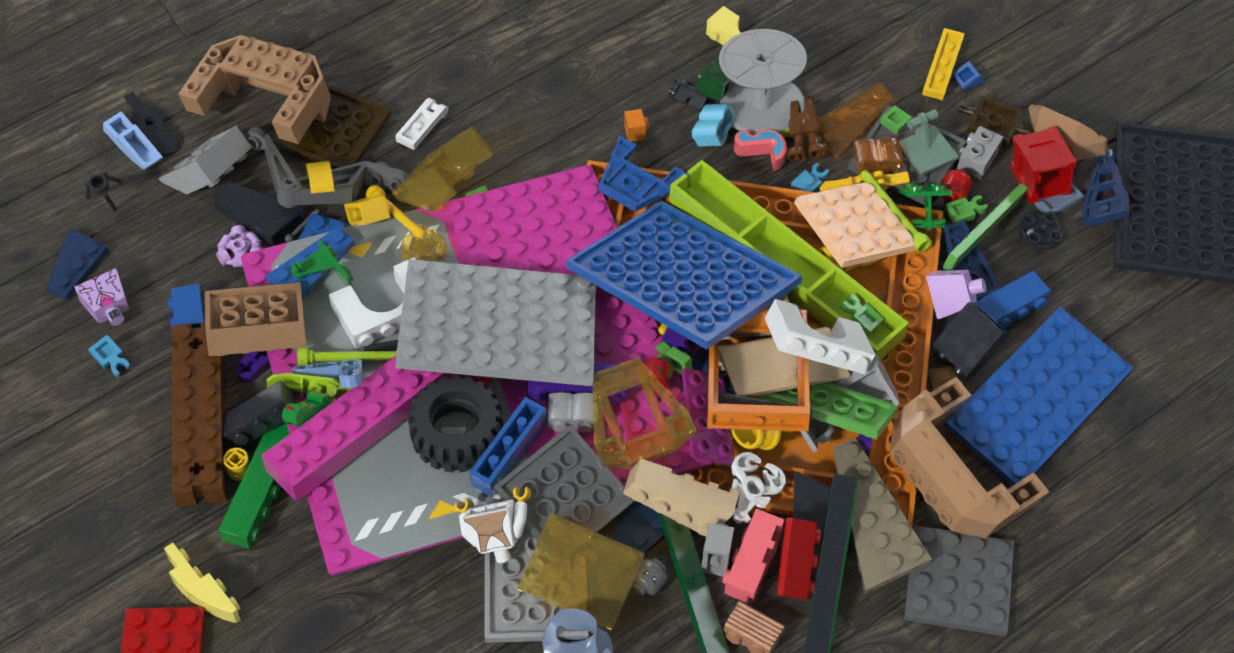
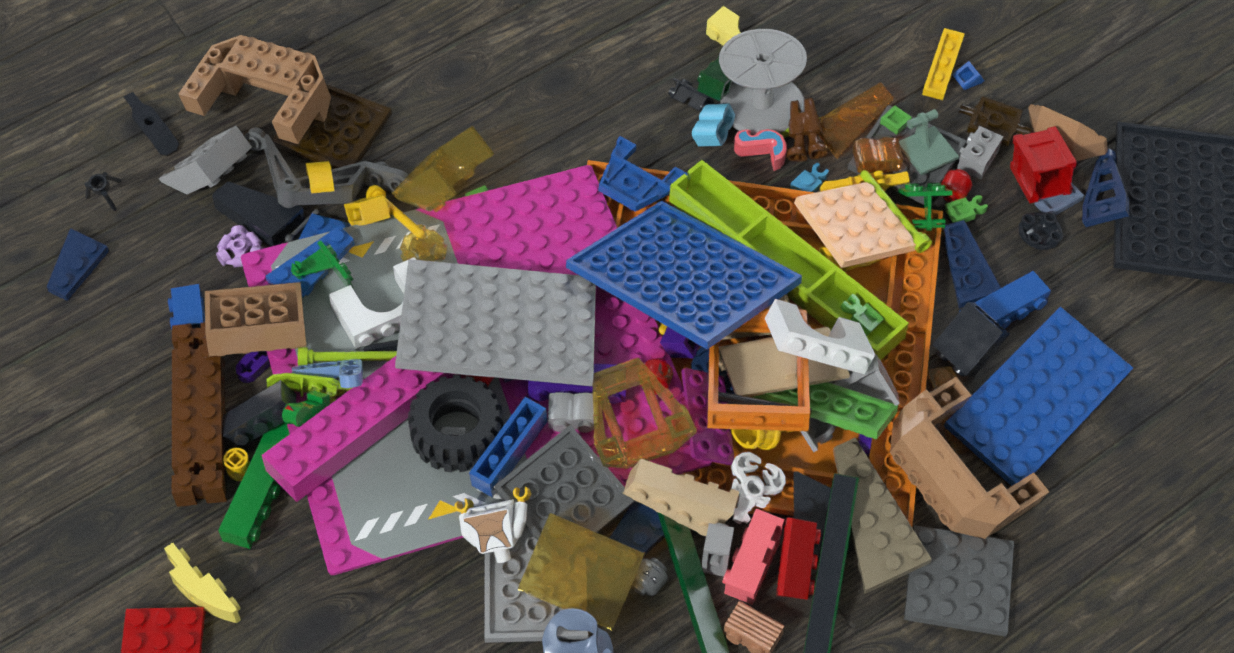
lavender torso [74,268,129,326] -> none
dark azure plate [88,335,130,378] -> none
light blue slope [103,112,163,171] -> none
white plate [395,98,448,150] -> none
orange plate [624,109,649,142] -> none
bright green plate [655,342,693,376] -> none
lavender torso [926,270,986,319] -> none
bright green tile [943,184,1028,271] -> none

